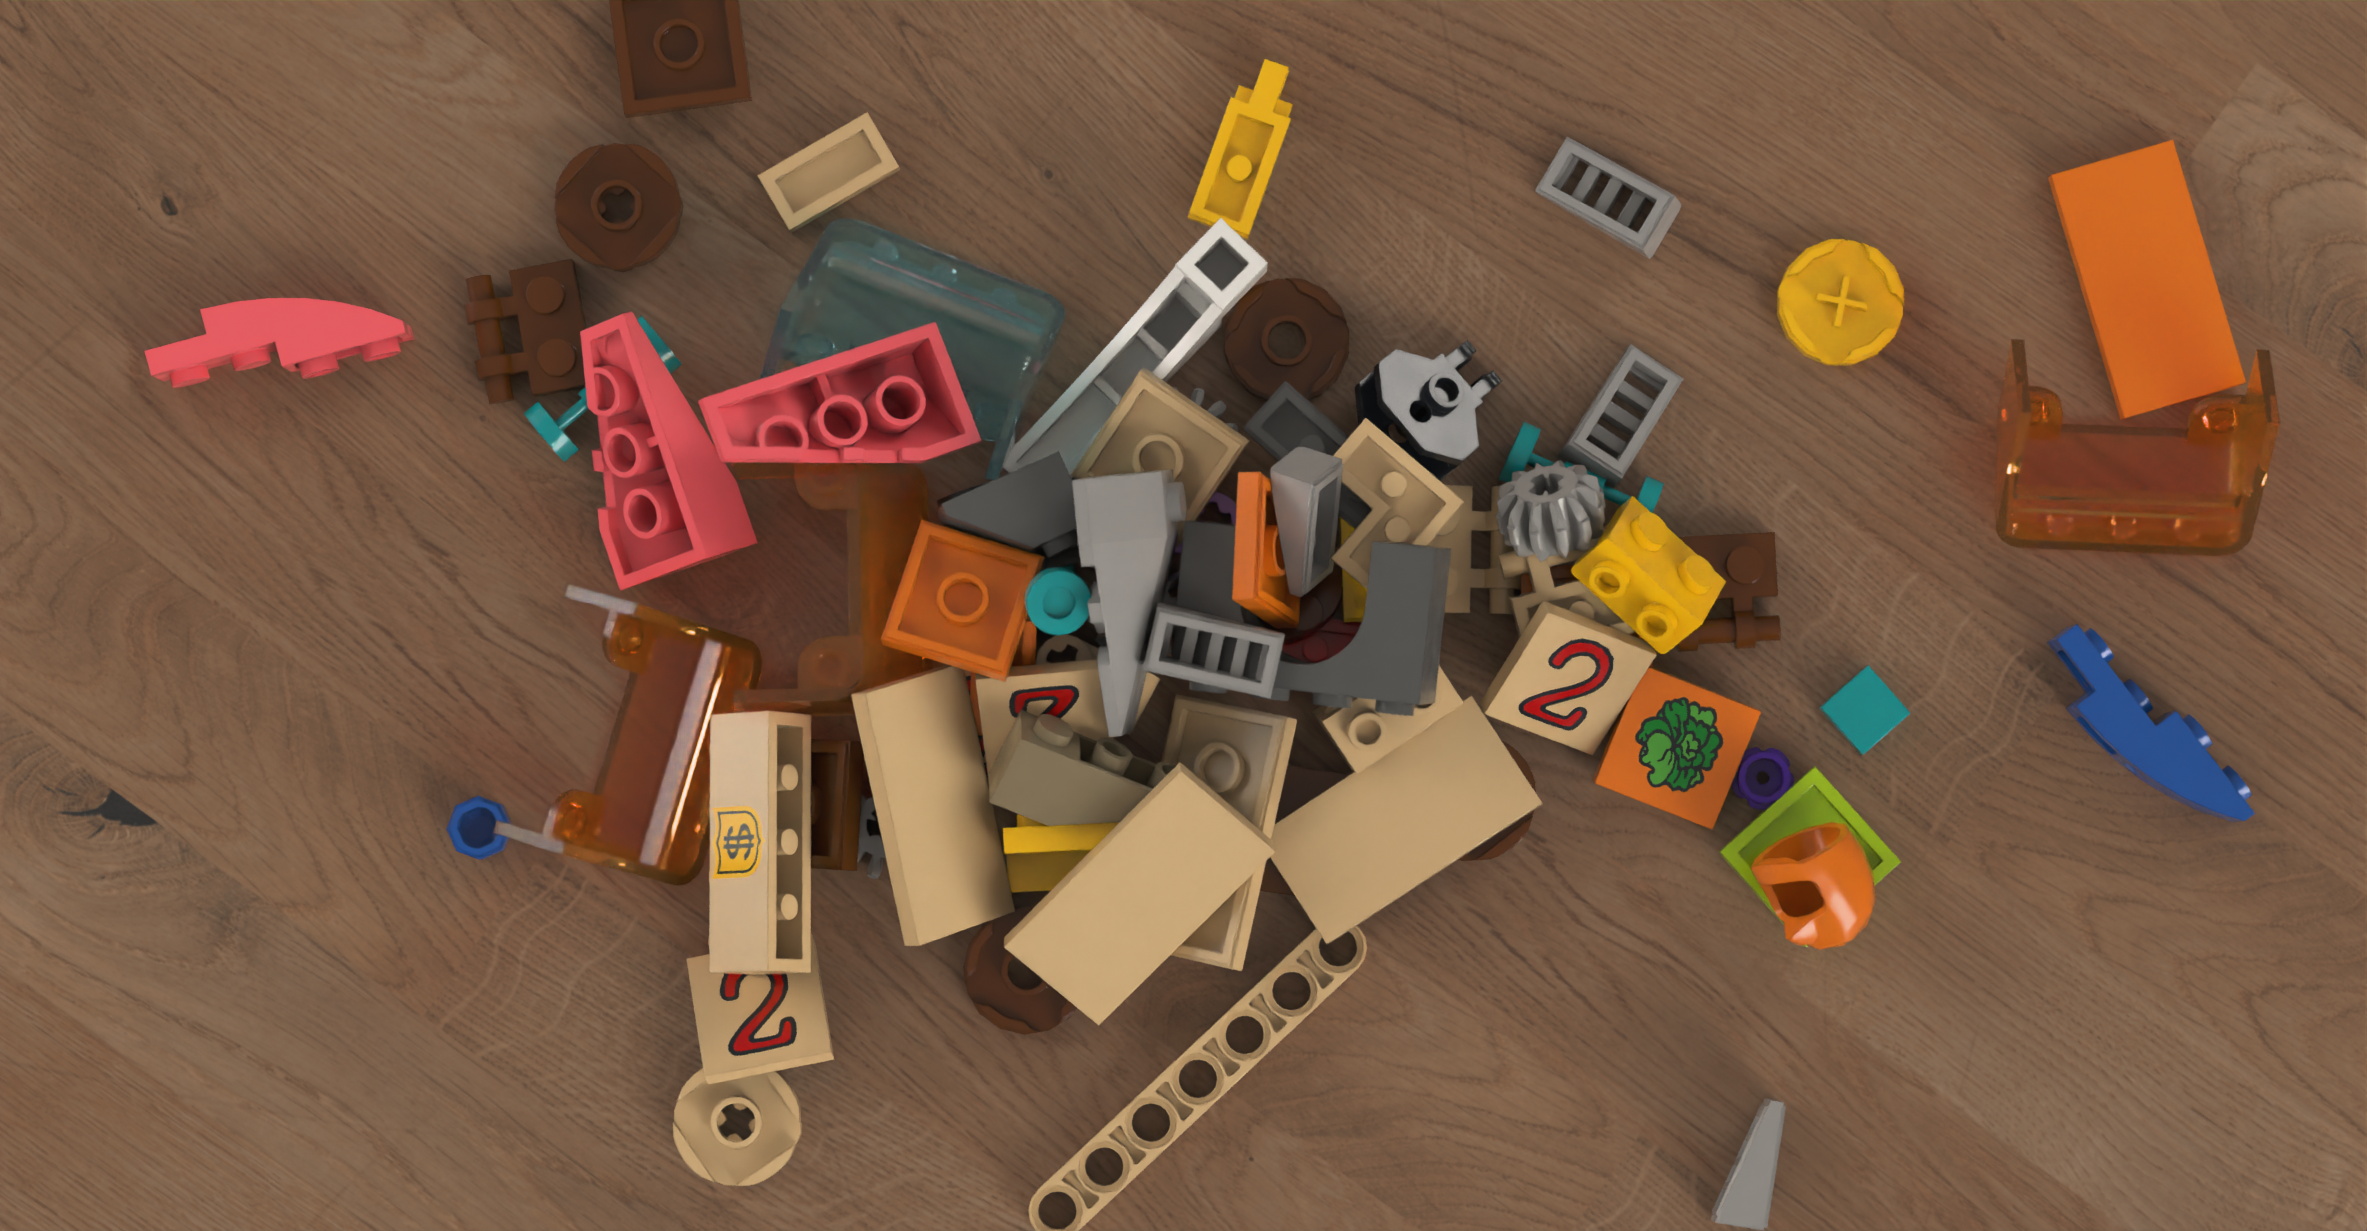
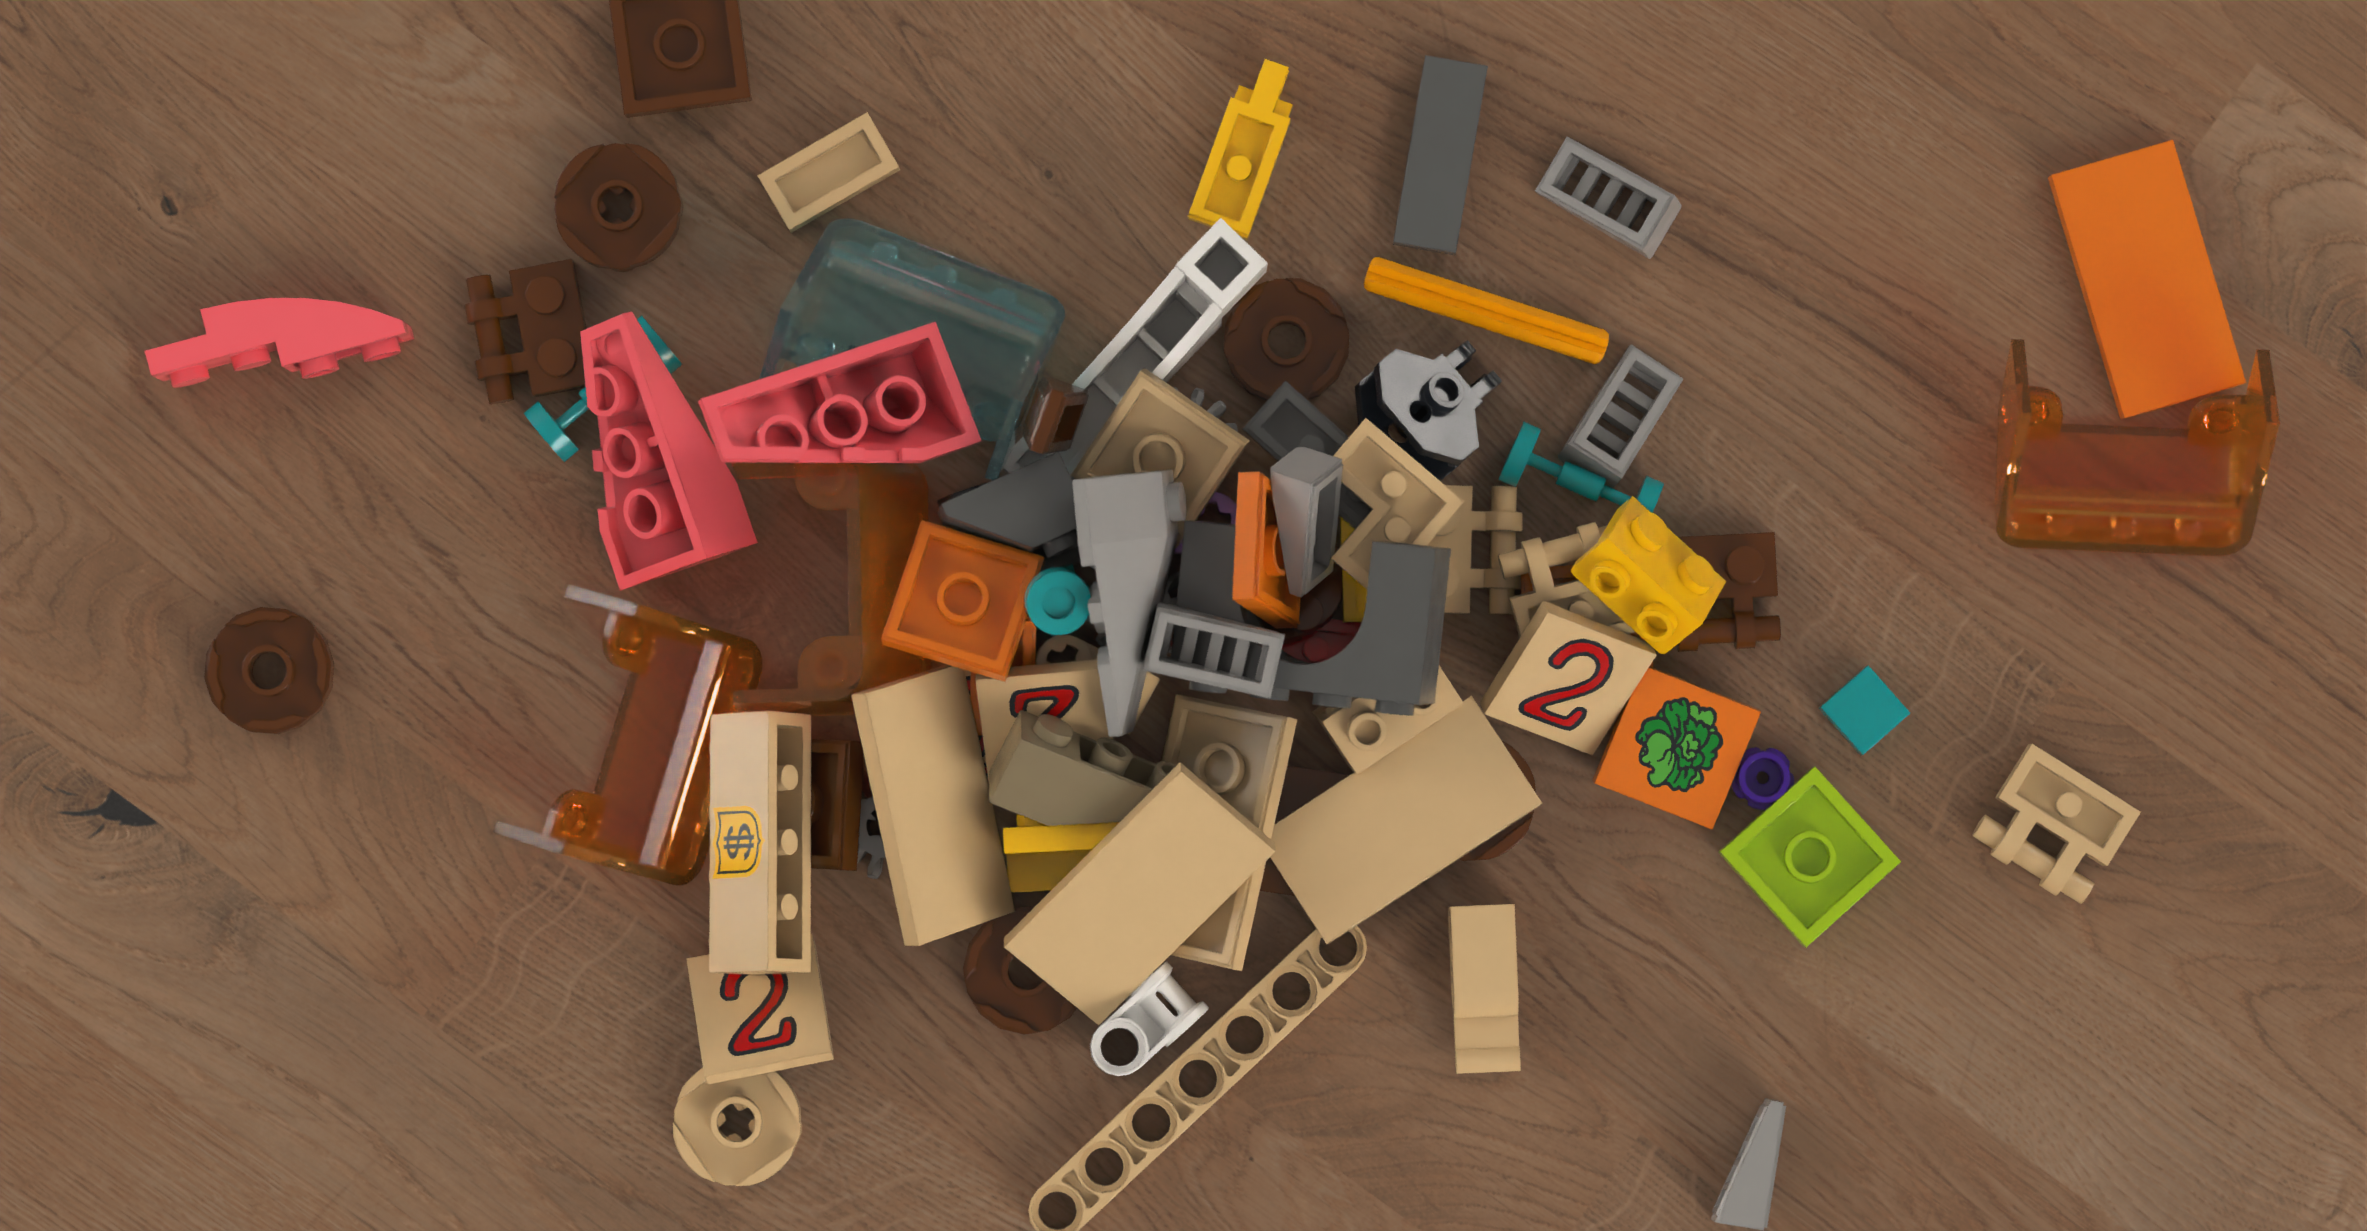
blue tile [446,796,513,860] -> none
light grey gear [1496,460,1606,561] -> none
orange piece [1751,822,1876,950] -> none
yellow tile [1777,239,1904,366] -> none
blue slope [2047,624,2255,822] -> none
none -> reddish brown tile [204,607,335,734]
none -> reddish brown slope [1023,376,1089,455]
none -> white piece [1090,961,1209,1076]
none -> light orange axle [1364,257,1609,364]
none -> dark grey tile [1392,55,1488,255]
none -> tan piece [1448,904,1521,1074]
none -> tan plate [1972,744,2141,904]

